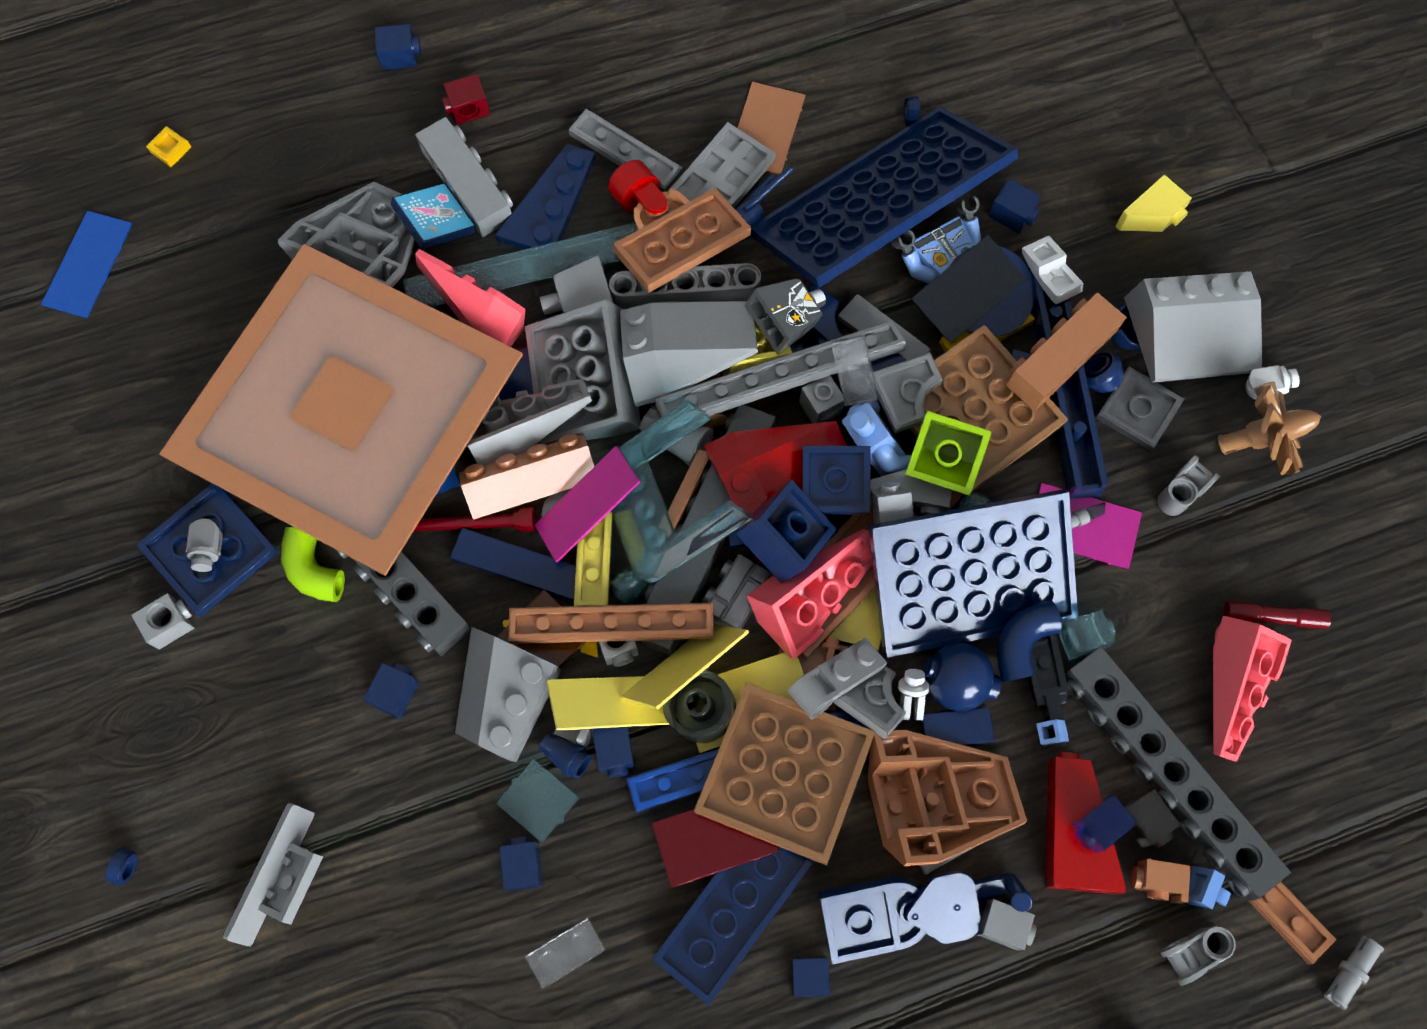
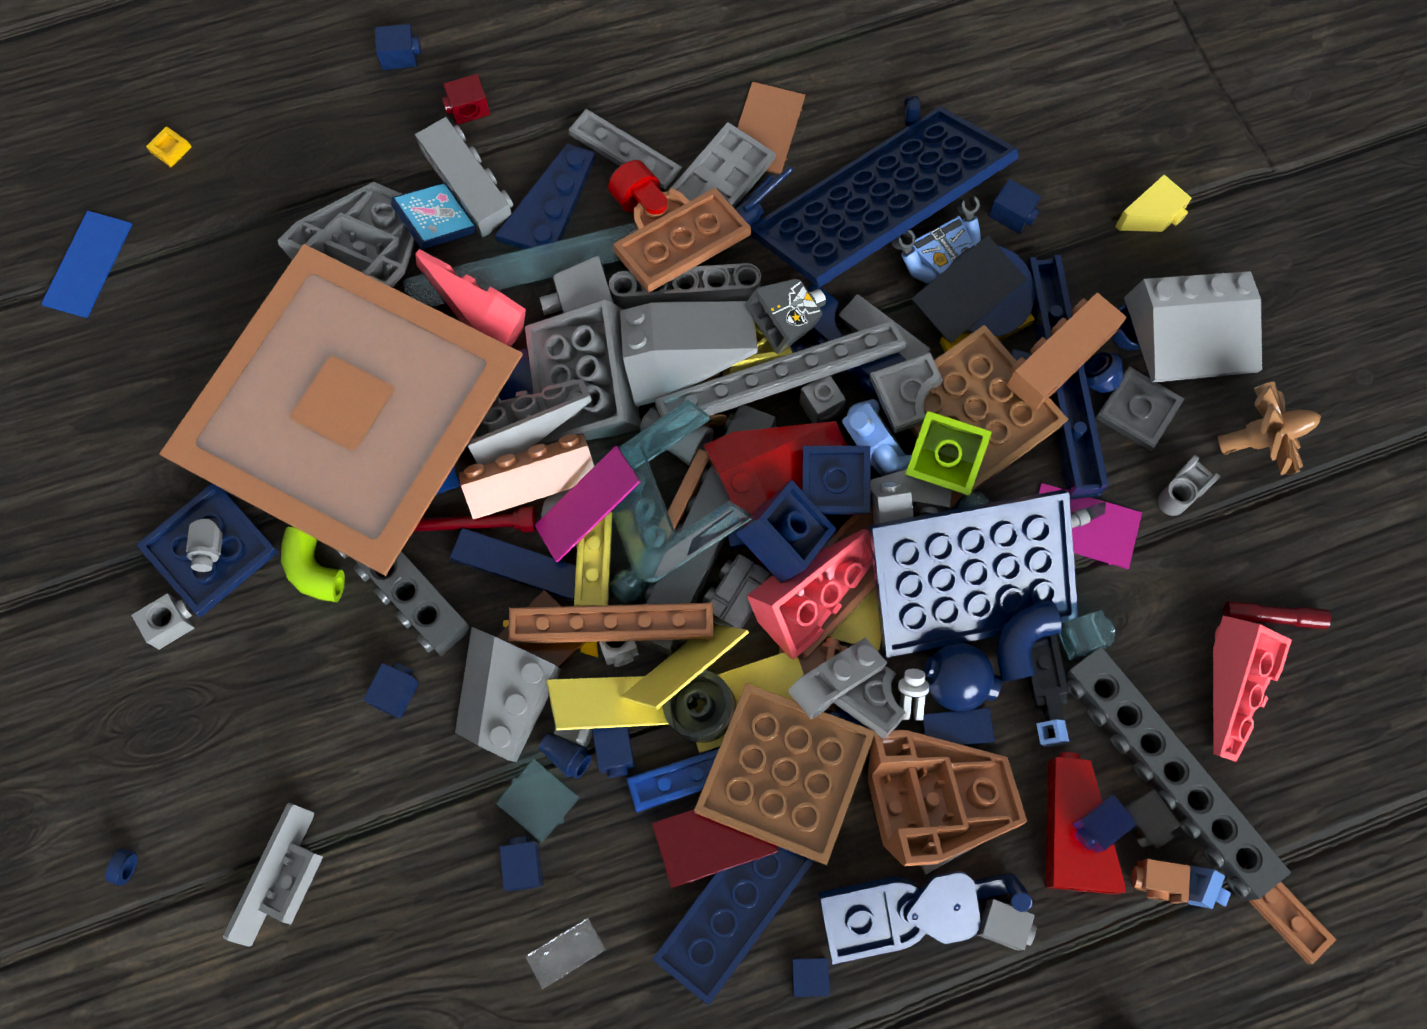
clear plate [831,334,879,406] -> none
white slope [1022,236,1084,305] -> none
light grey piece [1160,926,1236,986] -> none
white arm [1245,365,1299,400] -> none
light grey pin [1324,935,1384,1010] -> none

